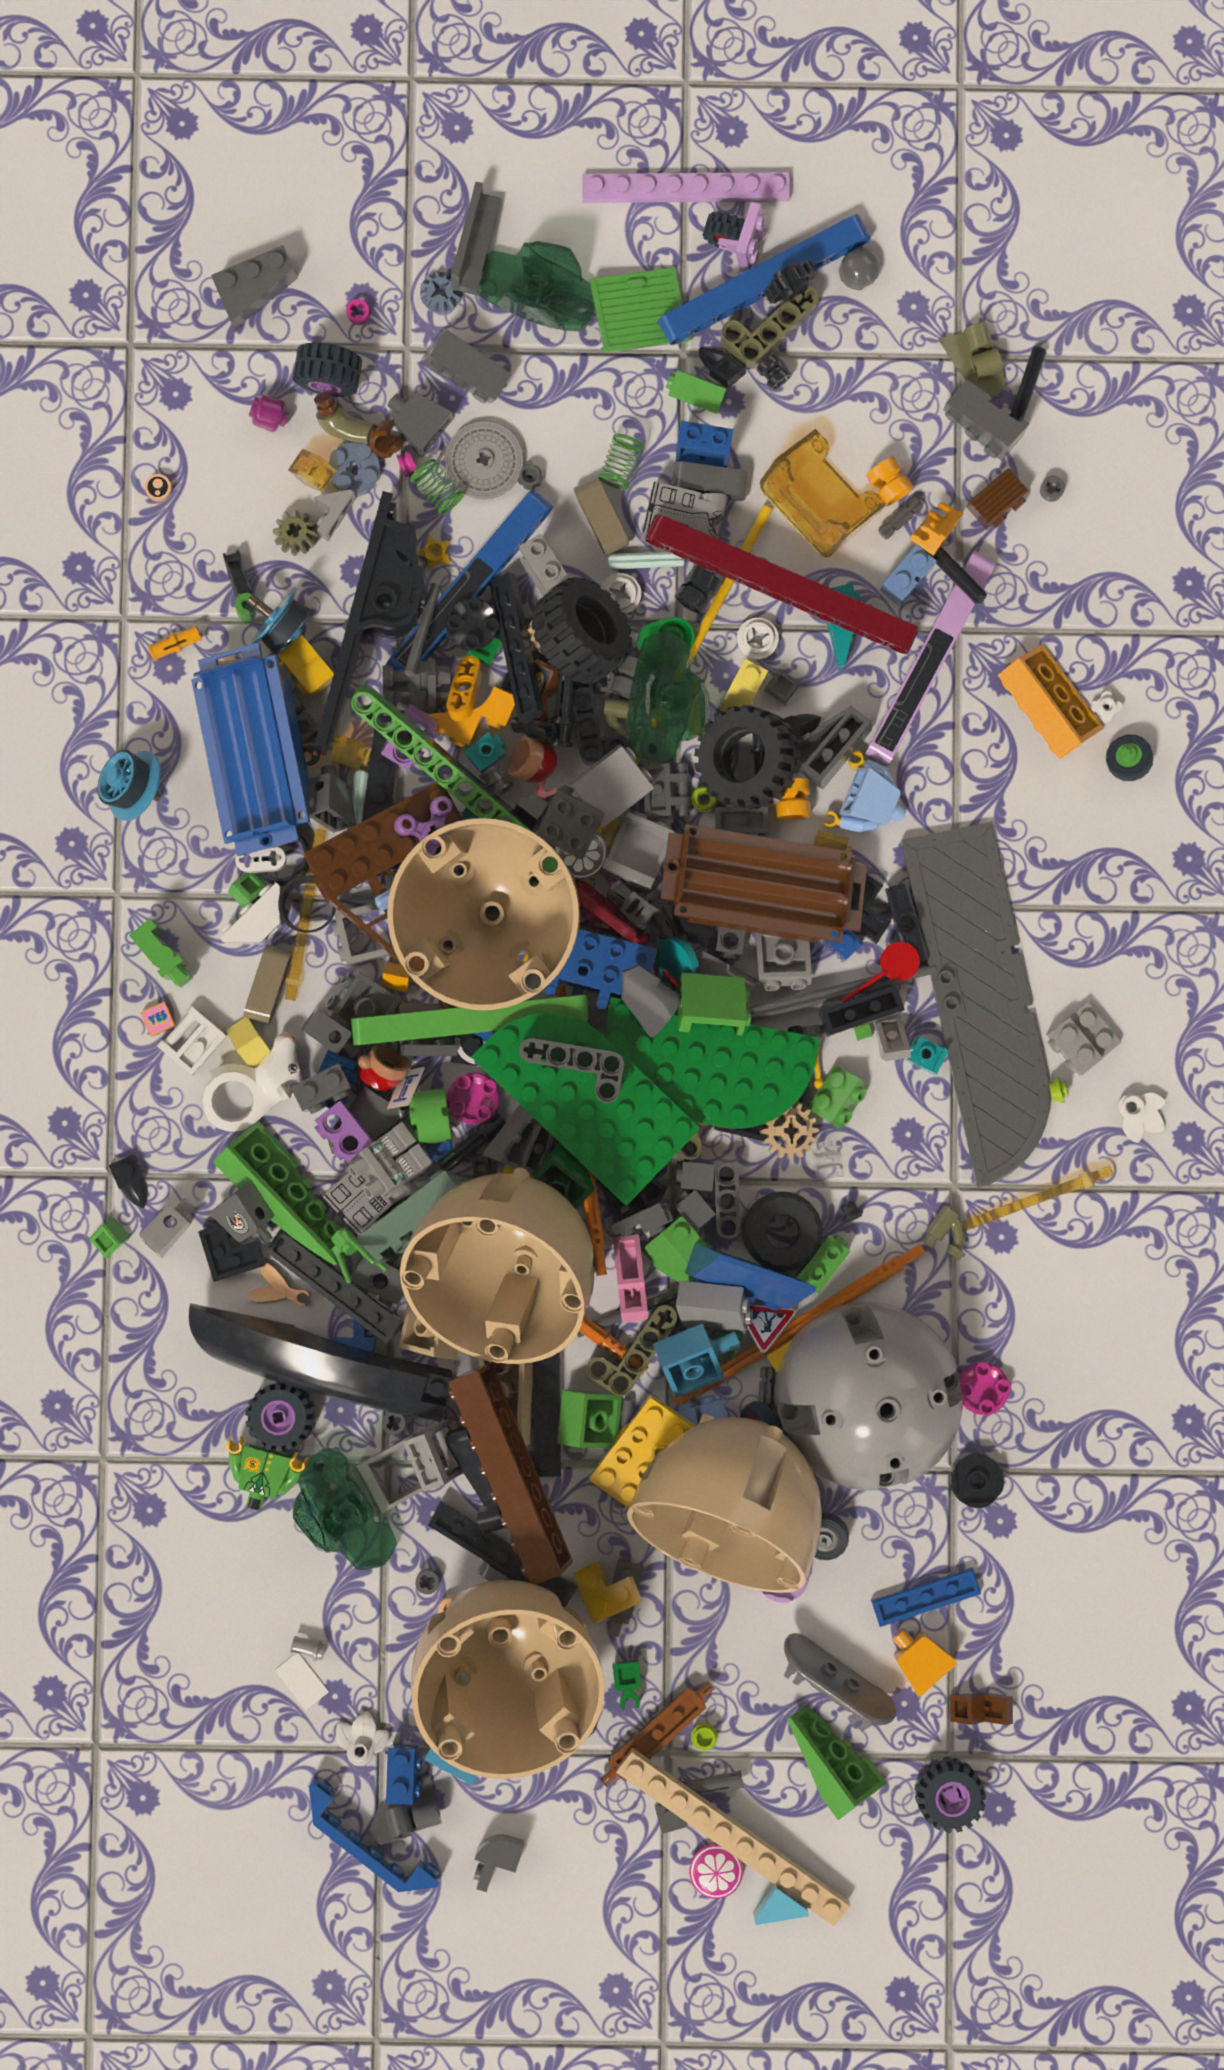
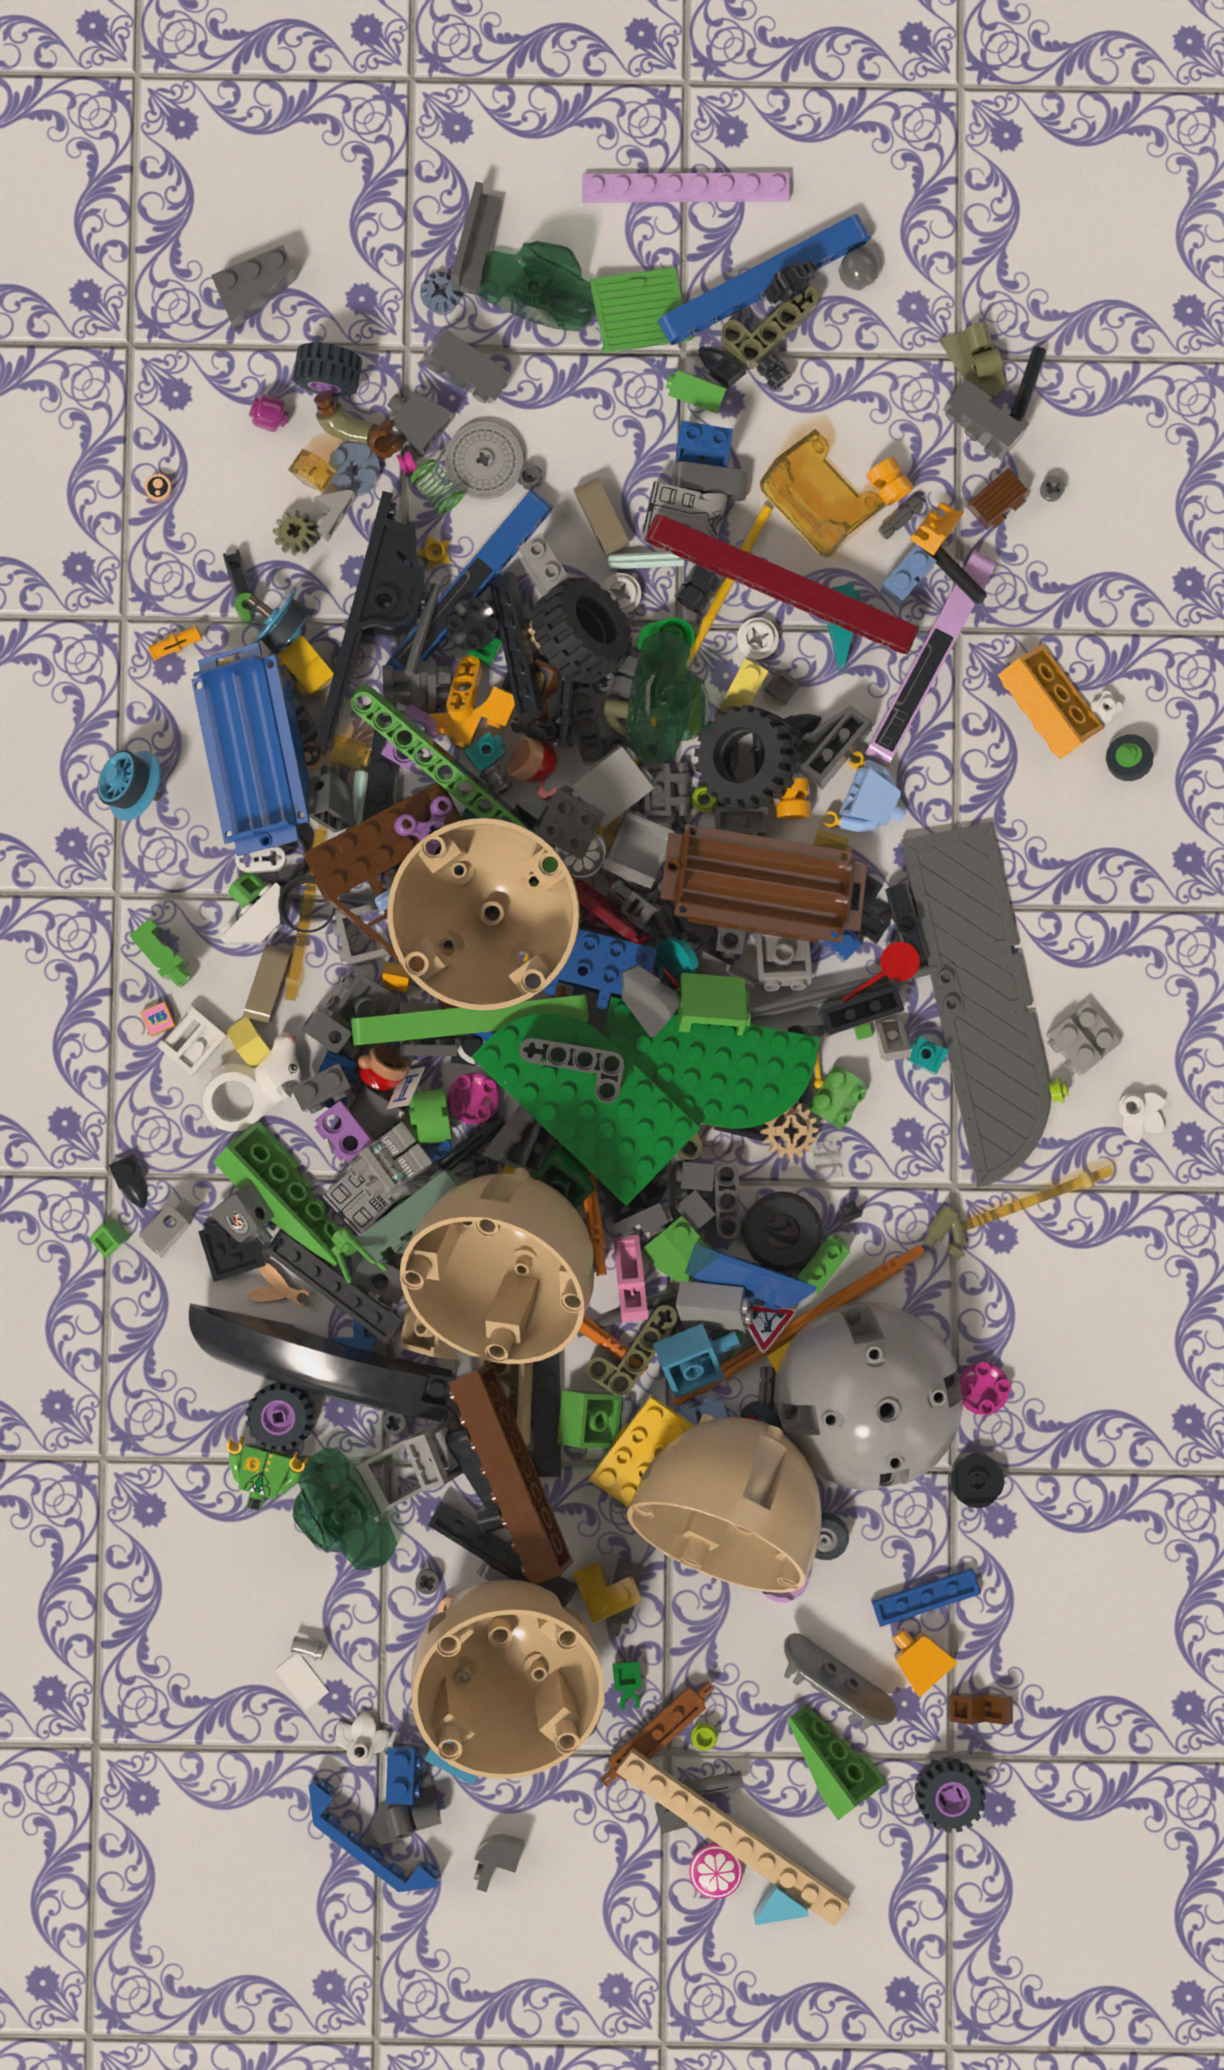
dark pink bush [346,299,371,325] -> none
bright green piece [598,433,644,490] -> none
lavender plate [702,202,767,272] -> none

